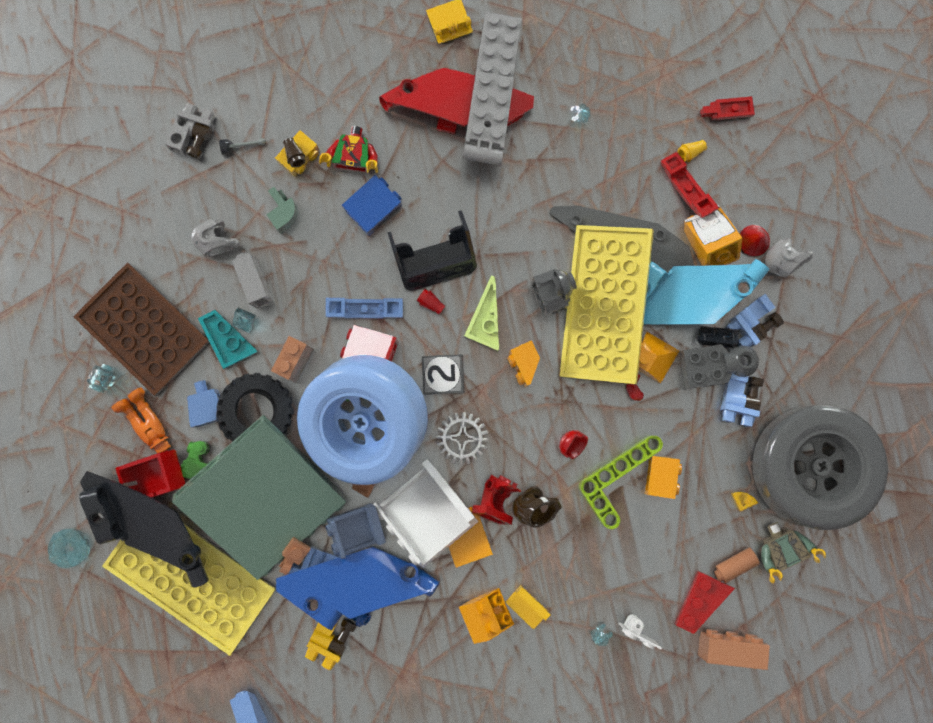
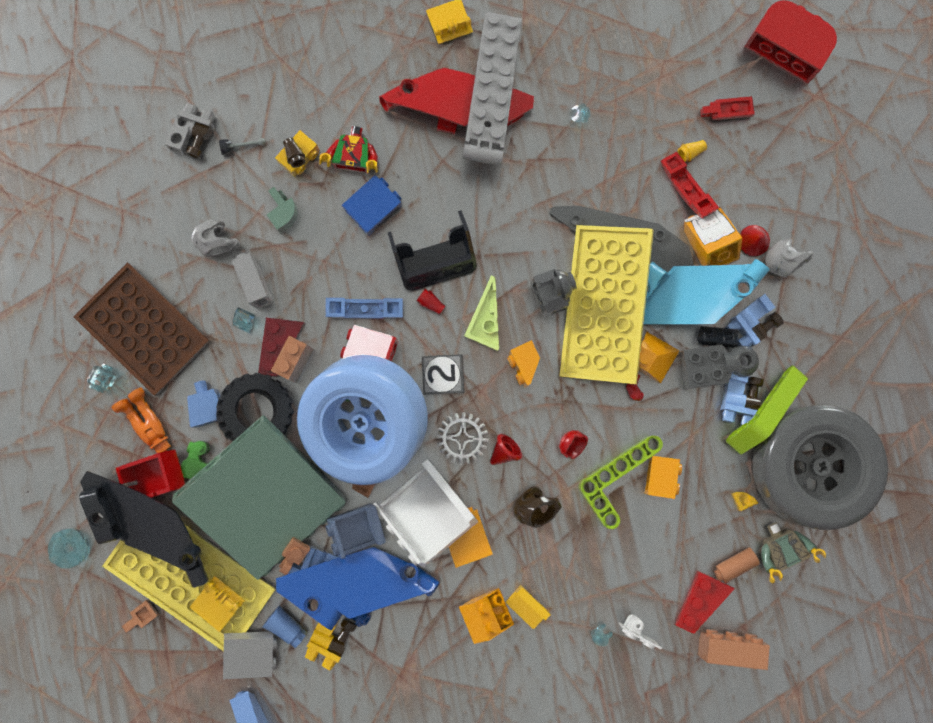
teal wing [198,310,259,370] -> none
red tile [472,475,521,525] -> none
none -> nougat plate [122,600,159,633]
none -> yellow hinge [189,576,245,632]
none -> light grey brick [223,631,277,679]
none -> dark red wing [258,317,305,377]
none -> medium blue plant [262,605,308,648]
none -> red hat [490,434,522,465]
none -> lime beam [726,365,808,455]
none -> red brick [744,0,837,84]

